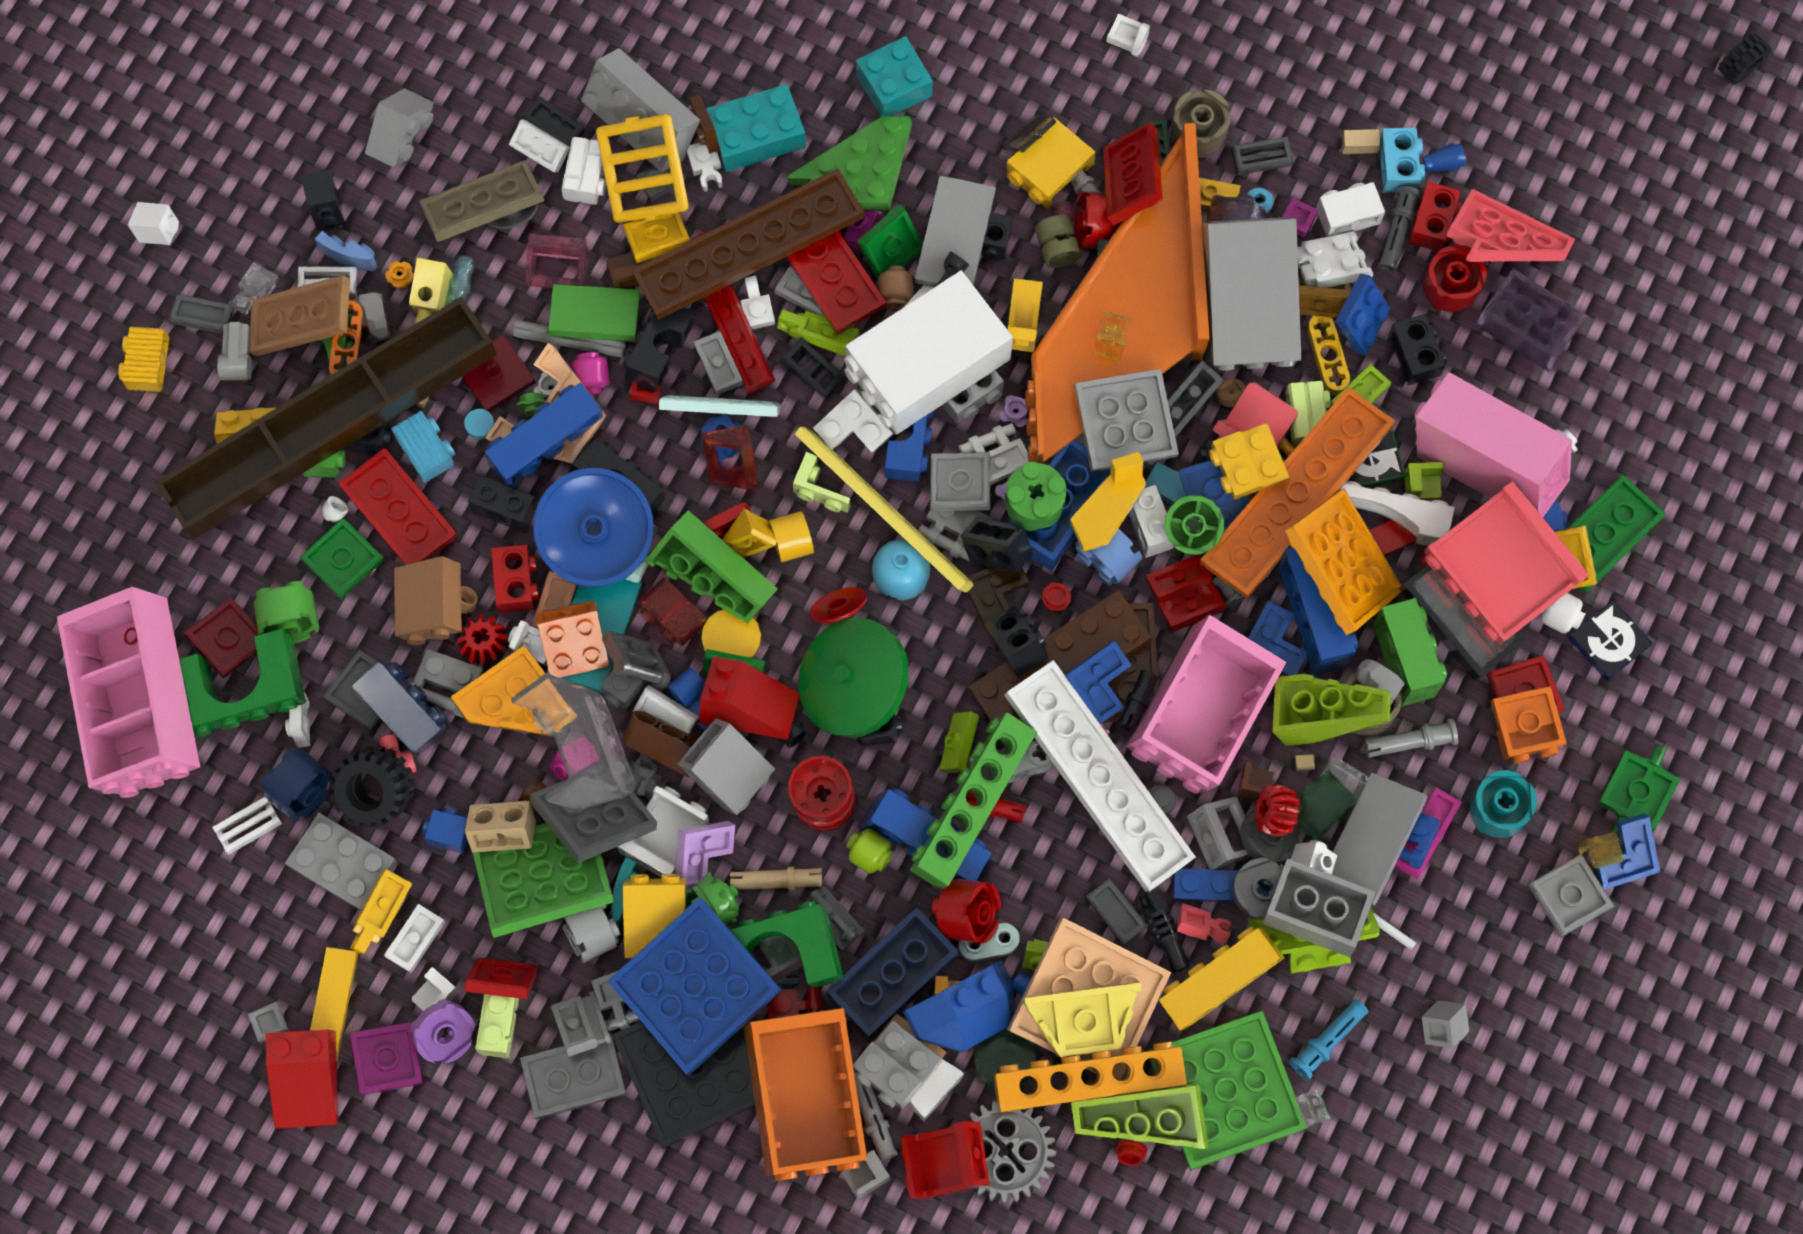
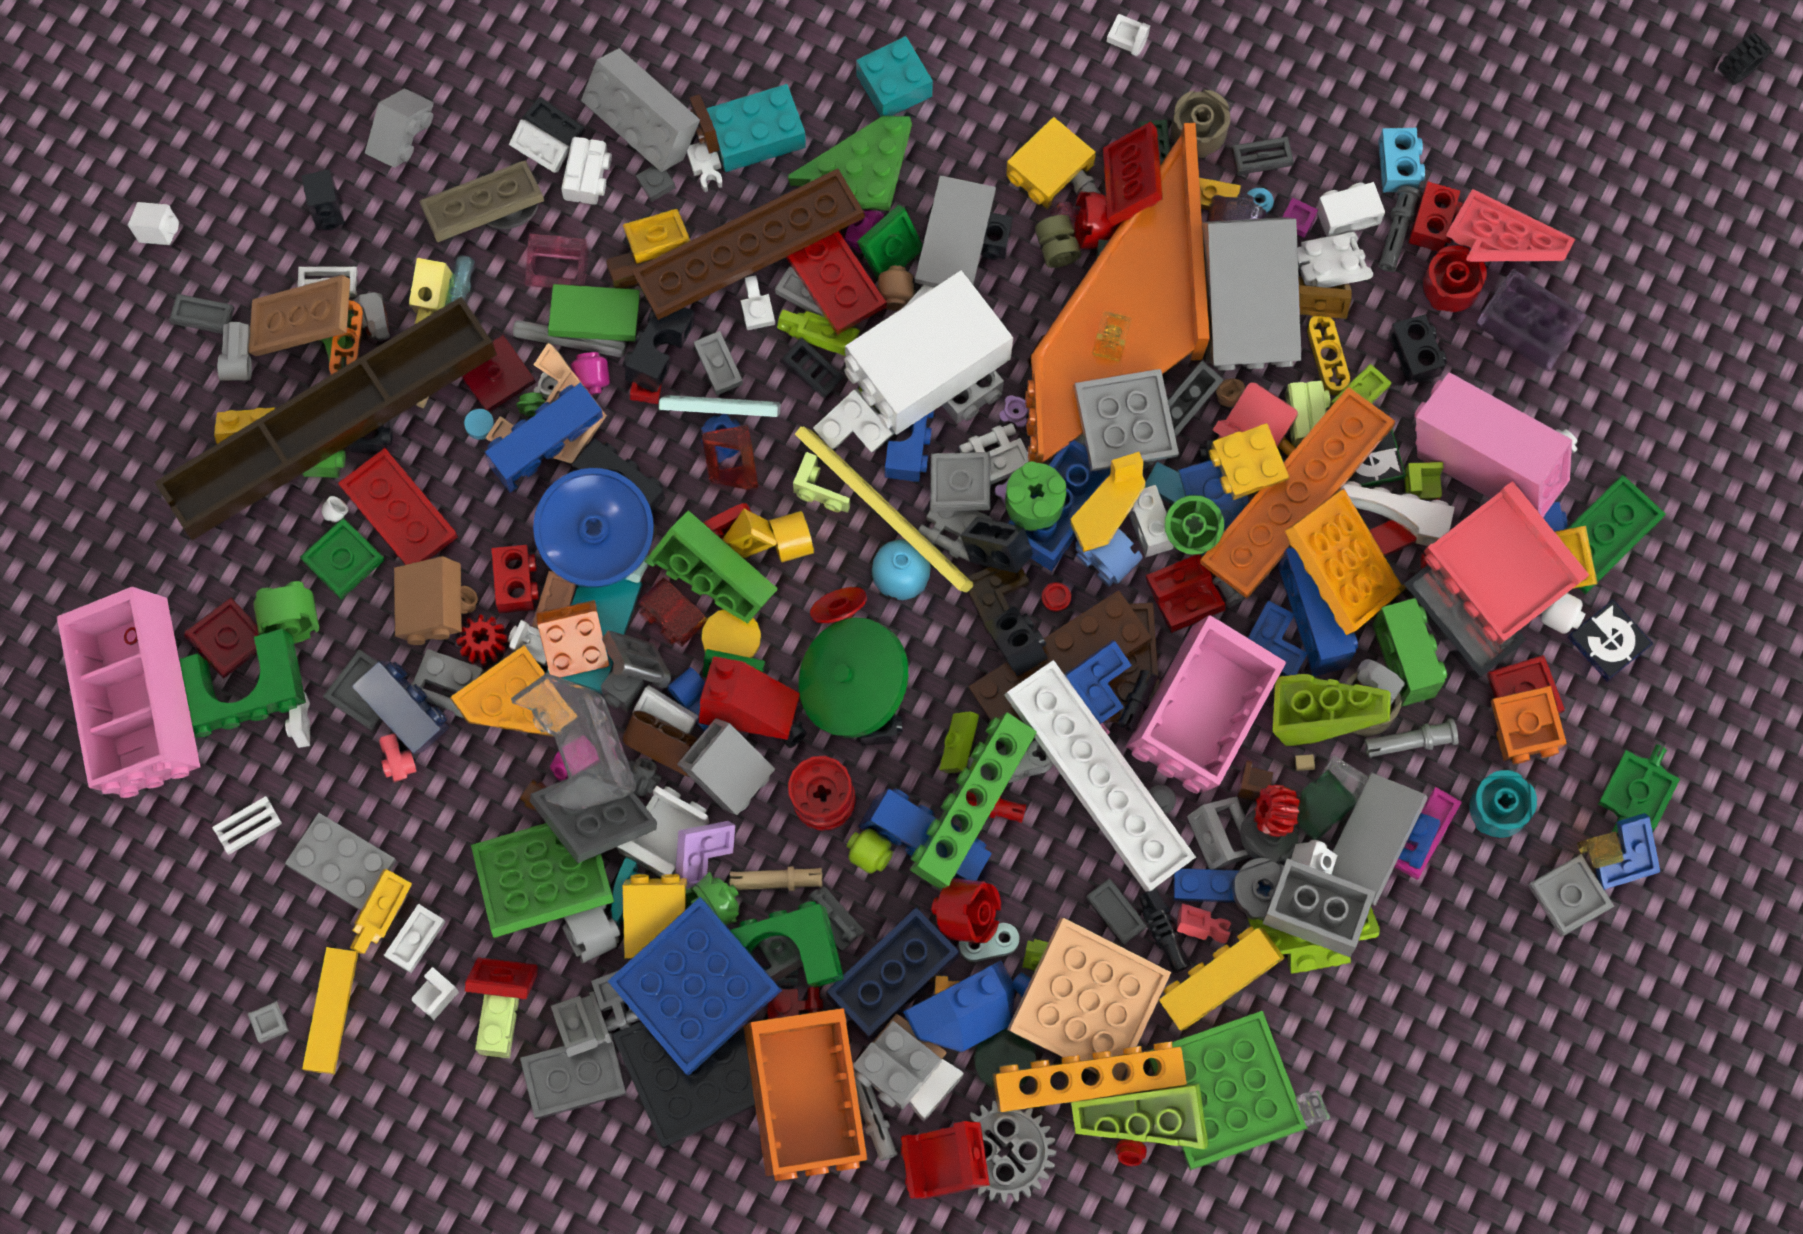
yellow brick [118,327,170,392] -> none
clear plate [233,263,279,315] -> none
dark blue brick [261,748,334,821] -> none
red slope [266,1030,338,1129] -> none
medium blue slope [315,231,377,271] -> none
black tyre [329,746,415,828] -> none
magenta plate [350,1022,423,1096] -> none
light orange plate [385,261,414,289] -> none
medium azure brick [392,411,455,483] -> none
medium lavender plate [410,999,475,1063] -> none
blue brick [422,808,468,854] -> none
tan brick [465,801,536,853] -> none
black brick [468,476,537,533] -> none
yellow bar [596,114,689,223] -> none
red tile [690,232,775,395] -> none
light grey panel [842,1150,890,1200] -> none
black hinge [934,251,969,288] -> none
clear smoke piece [1000,116,1057,153] -> none
yellow arch [1007,278,1043,352] -> none
light yellow wing [1022,982,1142,1057] -> none
dark azure pin [1289,999,1369,1081] -> none
blue plate [1335,274,1390,355] -> none
tan piece [1341,129,1380,154] -> none
white piece [1374,913,1416,950] -> none
blue cone [1422,143,1466,173] -> none
light grey panel [1422,1001,1469,1048] -> none

